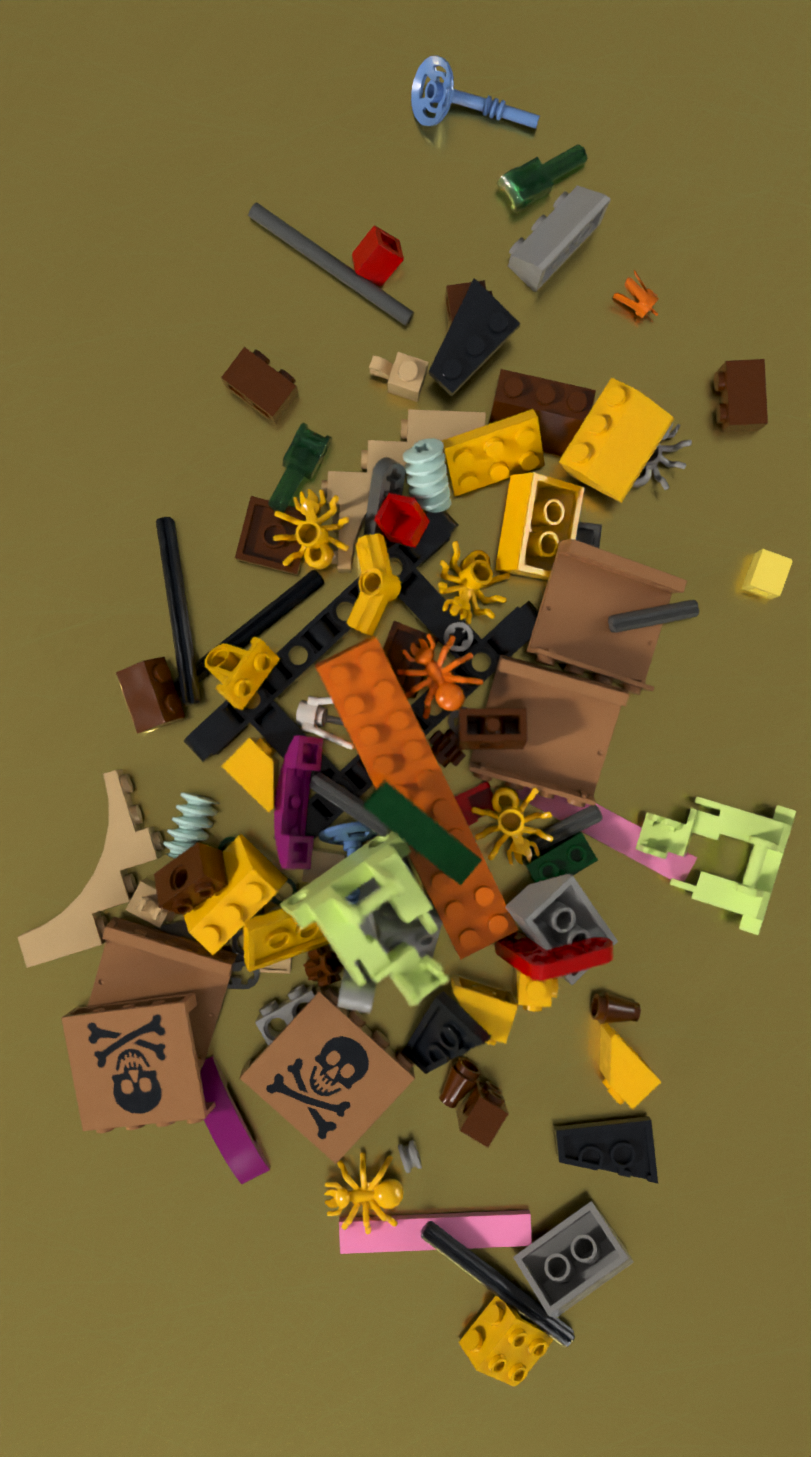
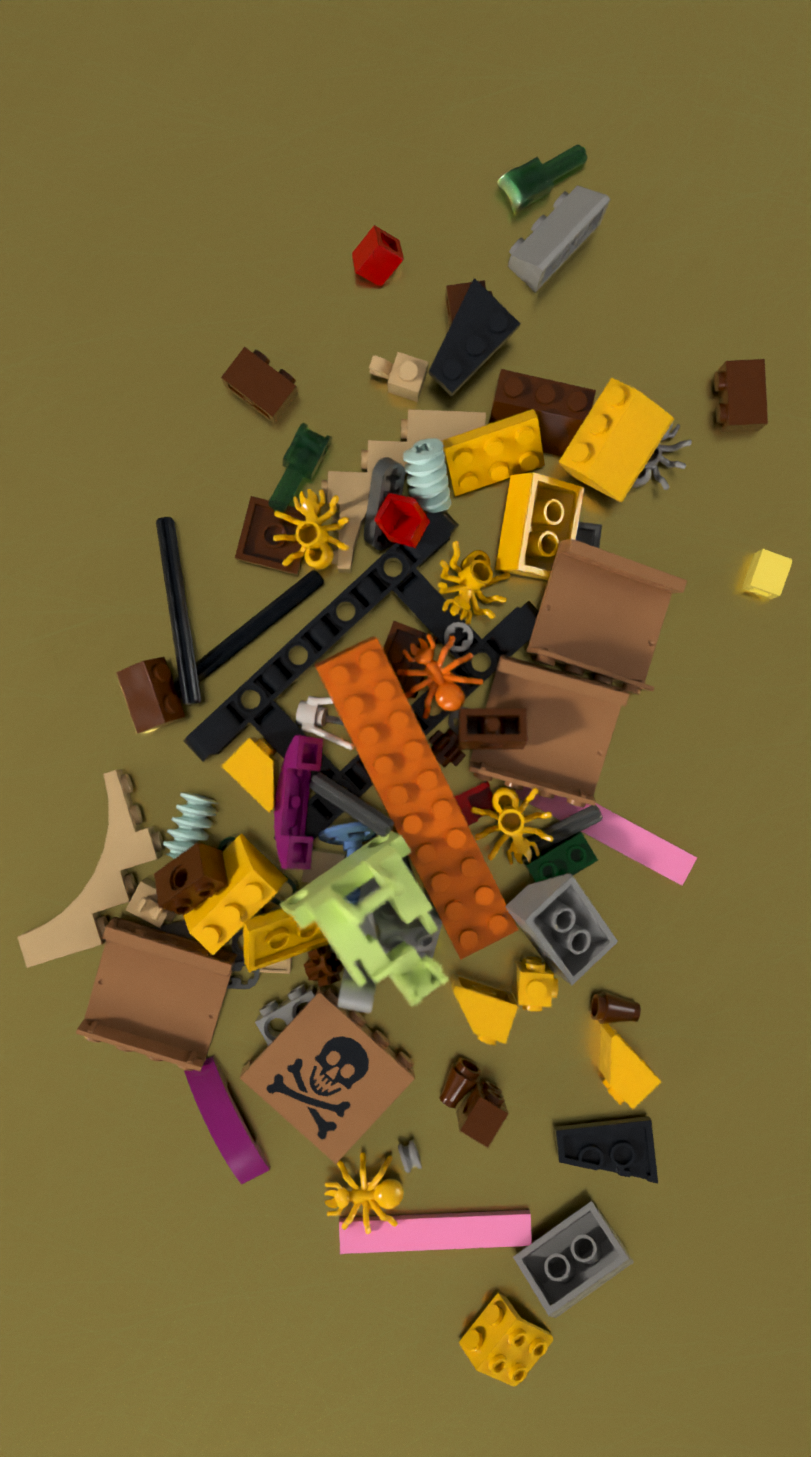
medium nougat panel [61,993,216,1133] -> none
yellow pin [204,637,280,710] -> none
dark grey piece [248,202,414,326] -> none
yellow piece [346,533,401,636] -> none
dark green slope [363,779,482,885] -> none
black wing [403,991,492,1074] -> none
medium blue dish [411,55,540,129] -> none
black axle [420,1221,575,1347] -> none
red beam [494,931,613,981] -> none
dark grey axle [608,600,699,633] -> none
orange piece [613,270,659,318] -> none
yellowish green container [636,796,797,935] -> none

